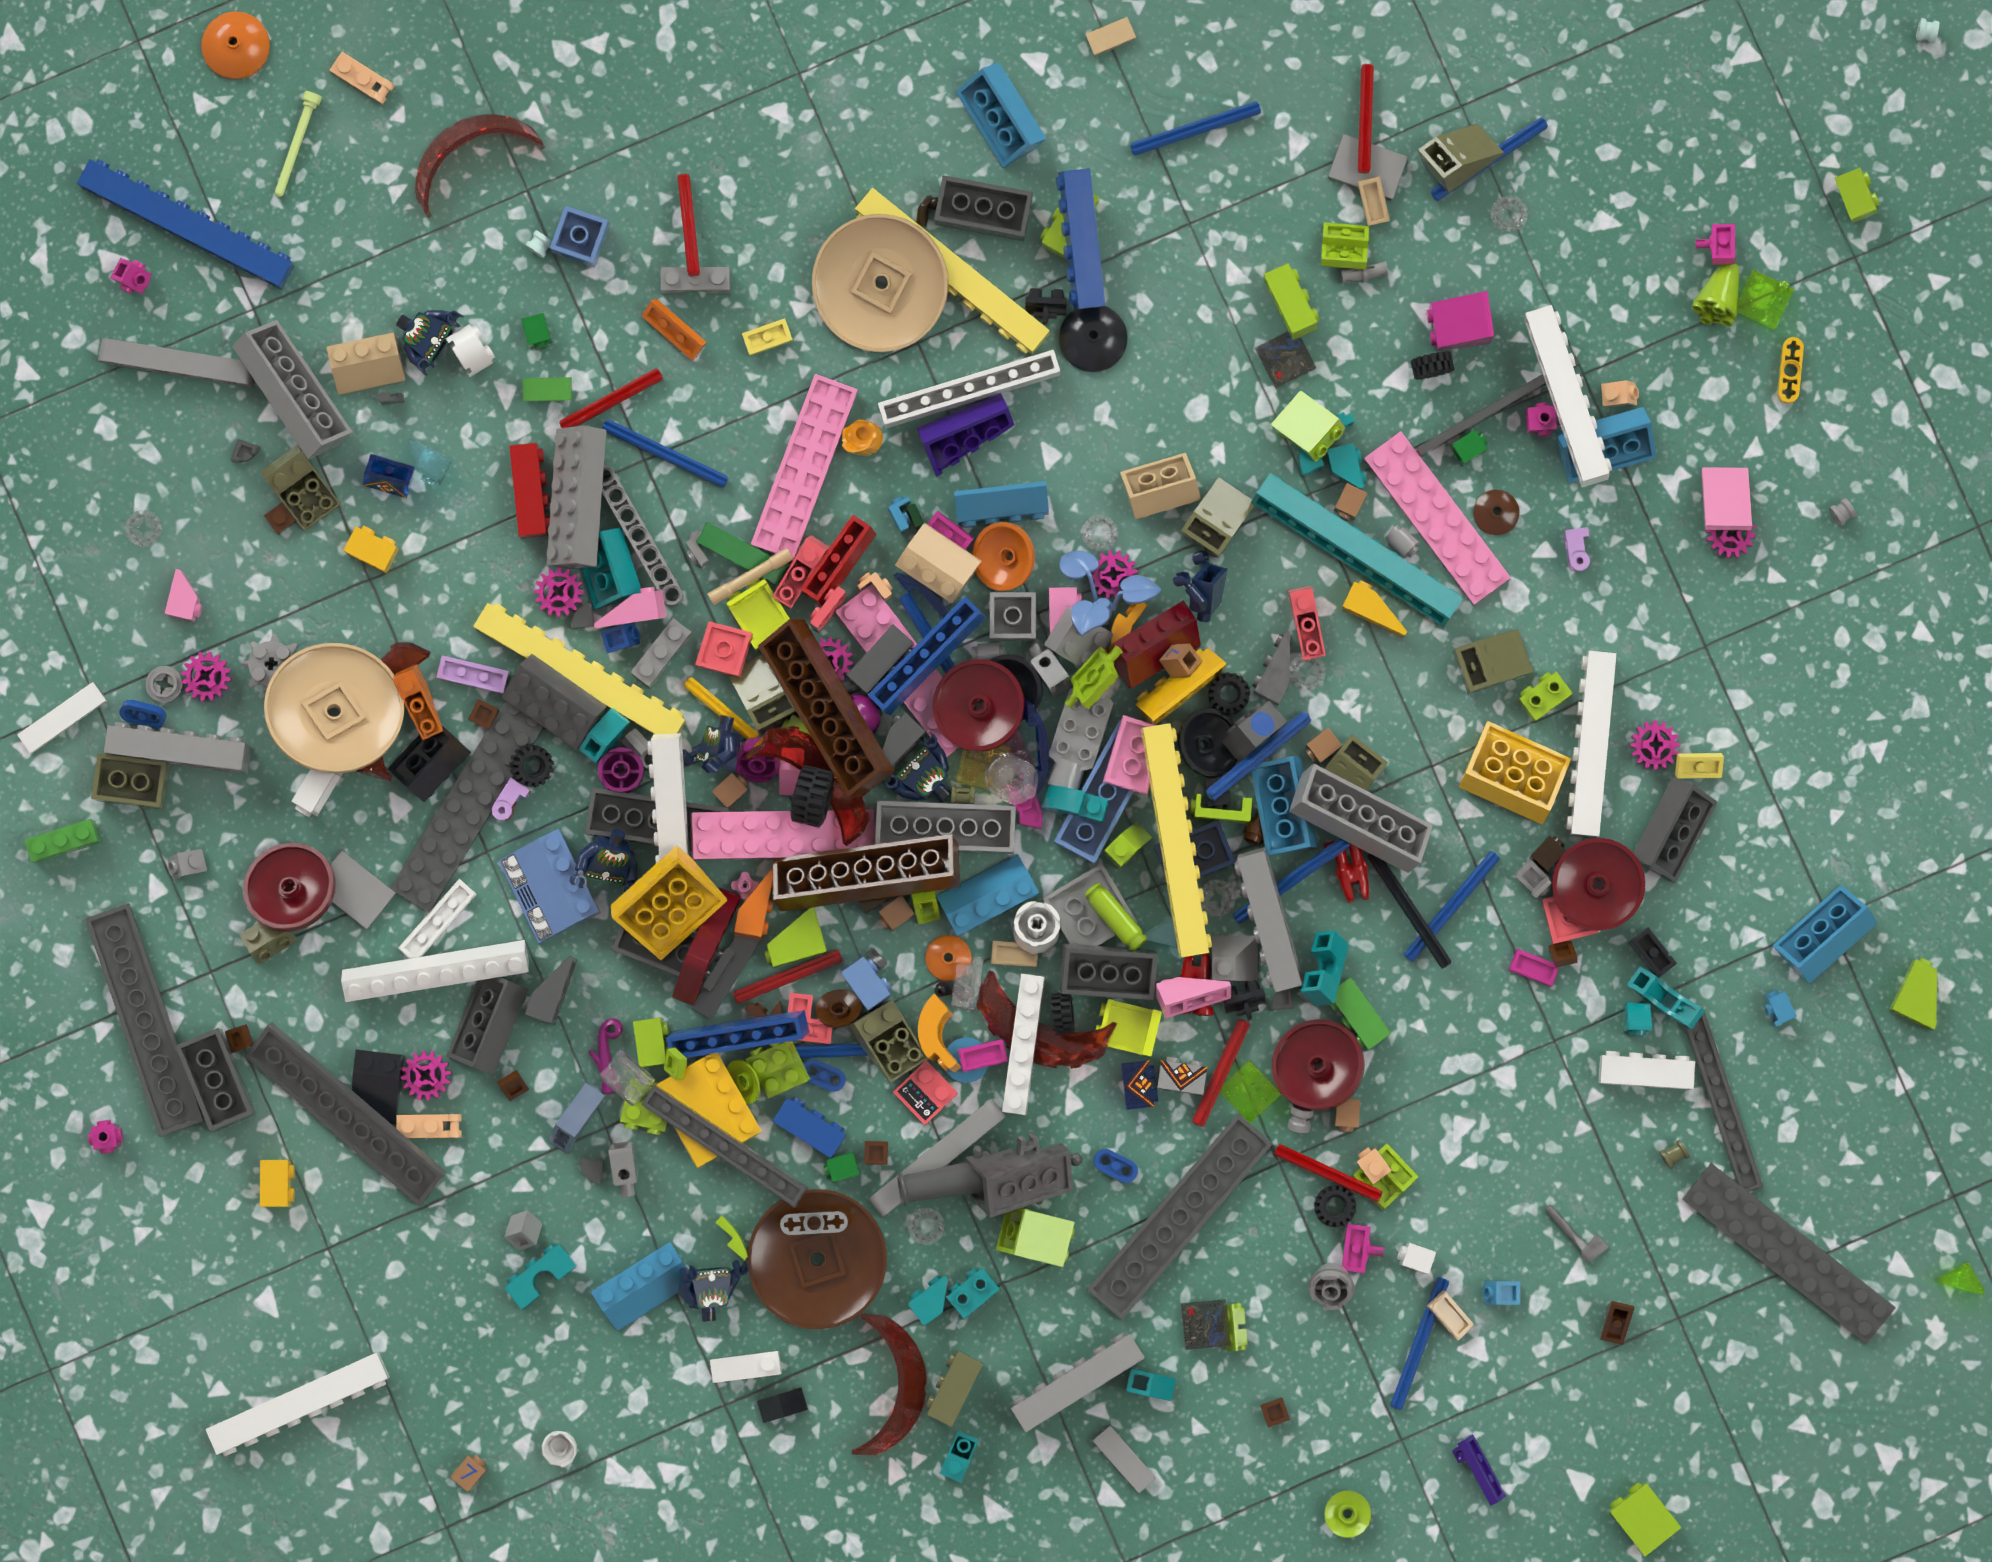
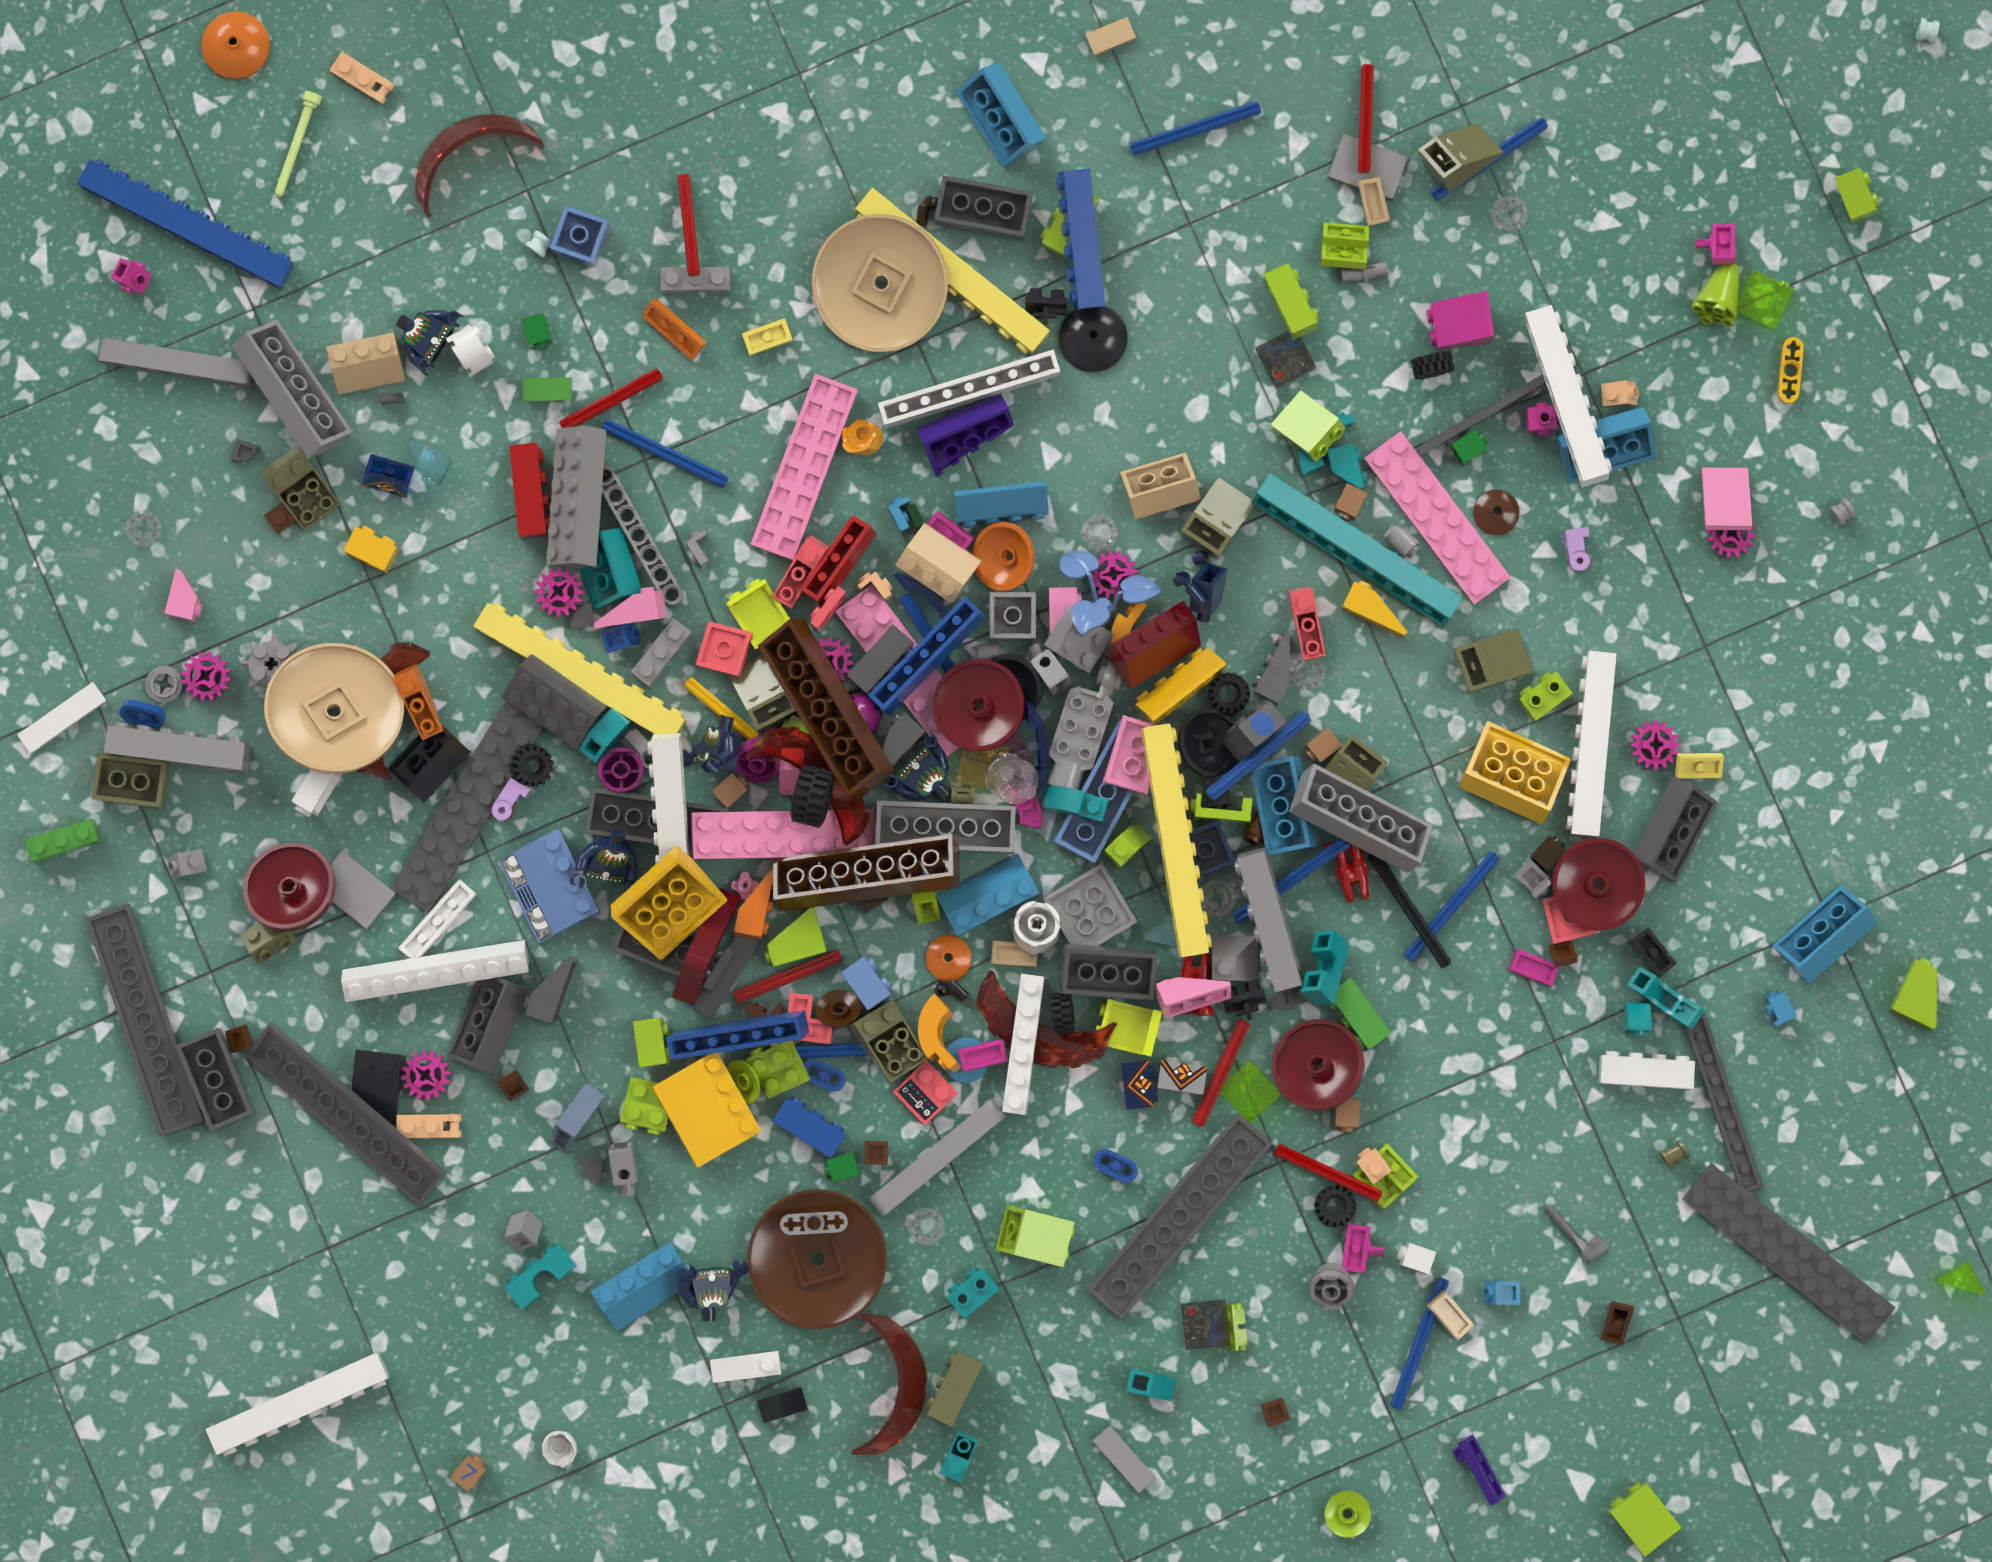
dark pink brick [88,1120,123,1154] -> none
yellow brick [260,1160,295,1207] -> none
lavender plate [436,655,509,694] -> none
reddish brown plate [468,699,499,730] -> none
magenta plant [589,1018,623,1095] -> none
clear bracket [599,1050,655,1106] -> none
dark grey tile [641,1085,808,1208] -> none
lime plate [664,1048,687,1080] -> none
green tile [696,522,787,585] -> none
tan piece [707,548,794,605] -> none
lime slope [715,1216,749,1260] -> none
dark grey tile [866,948,887,970] -> none
medium nougat brick [878,896,915,931] -> none
flat silver piece [897,1133,1082,1218] -> none
teal slope [908,1275,948,1326] -> none
clear bracket [951,956,983,1011] -> none
light grey brick [1011,1332,1145,1432] -> none
lime plate [1065,646,1123,709] -> none
lime axle [1084,883,1147,951] -> none
medium nougat brick [1159,644,1202,678] -> none
light grey wheel [1287,1104,1314,1133] -> none

